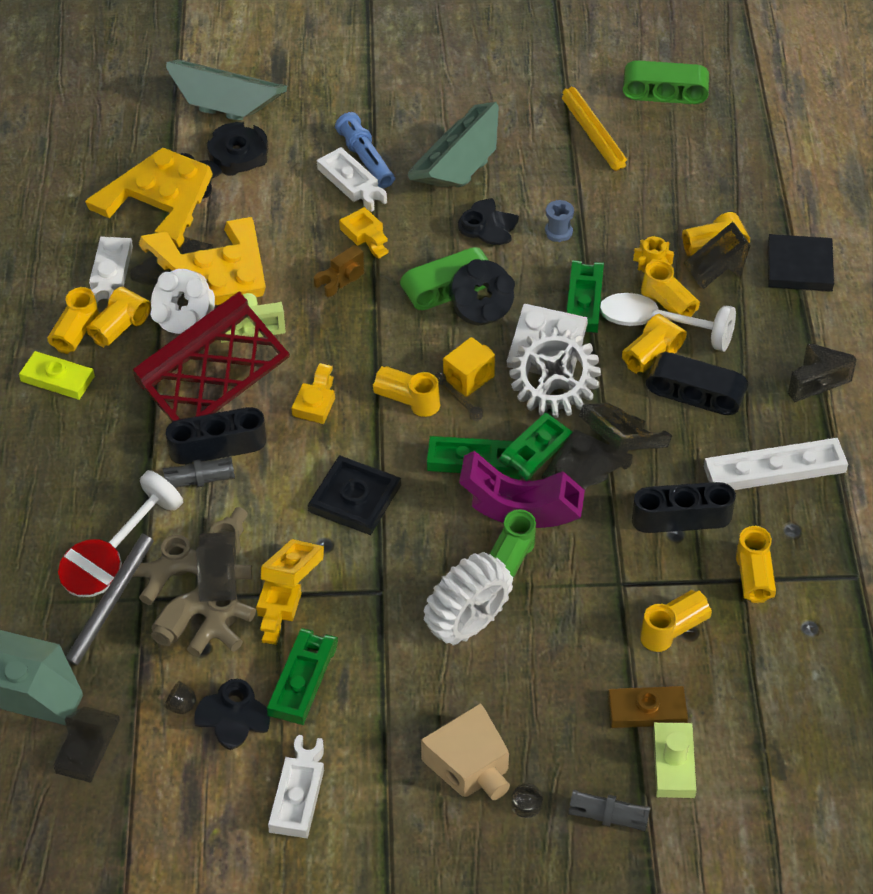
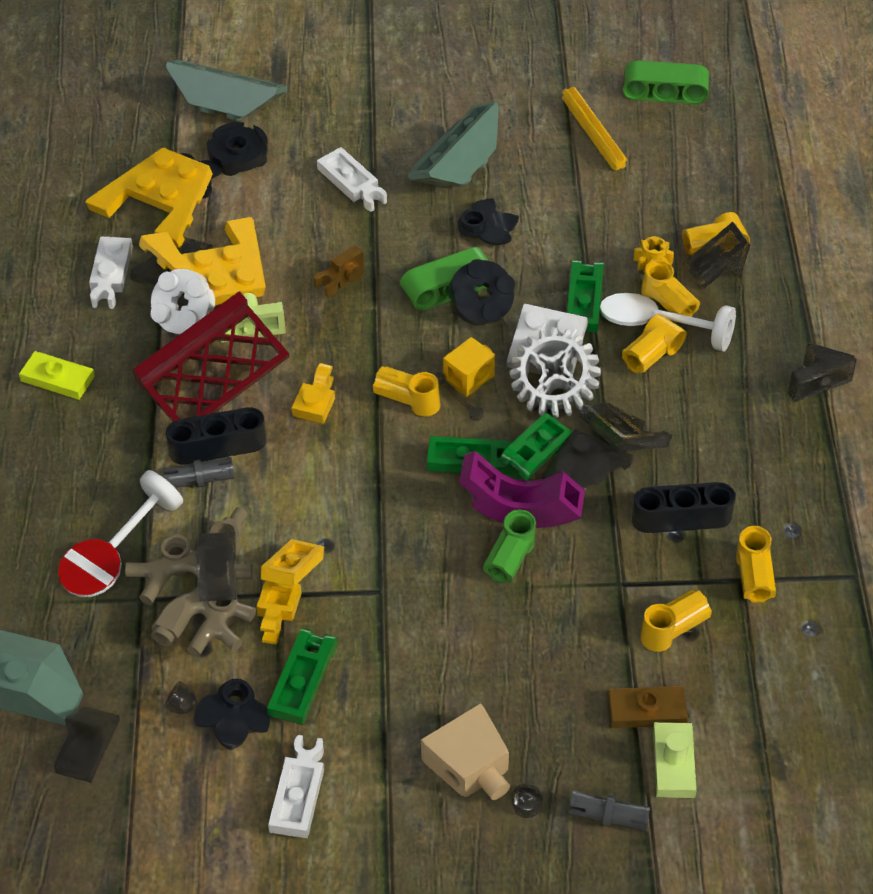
yellow piece [47,287,99,354] -> none
flat silver bar [66,533,154,666] -> none
yellow piece [86,286,151,348] -> none
black tile [308,455,401,535] -> none
medium blue pin [335,112,395,188] -> none
yellow plate [339,207,389,259] -> none
white gear [423,552,513,645] -> none
sand blue bush [545,200,574,242] -> none
black beam [646,352,748,416] -> none
white plate [704,438,848,490] -> none
black tile [768,234,834,291] -> none

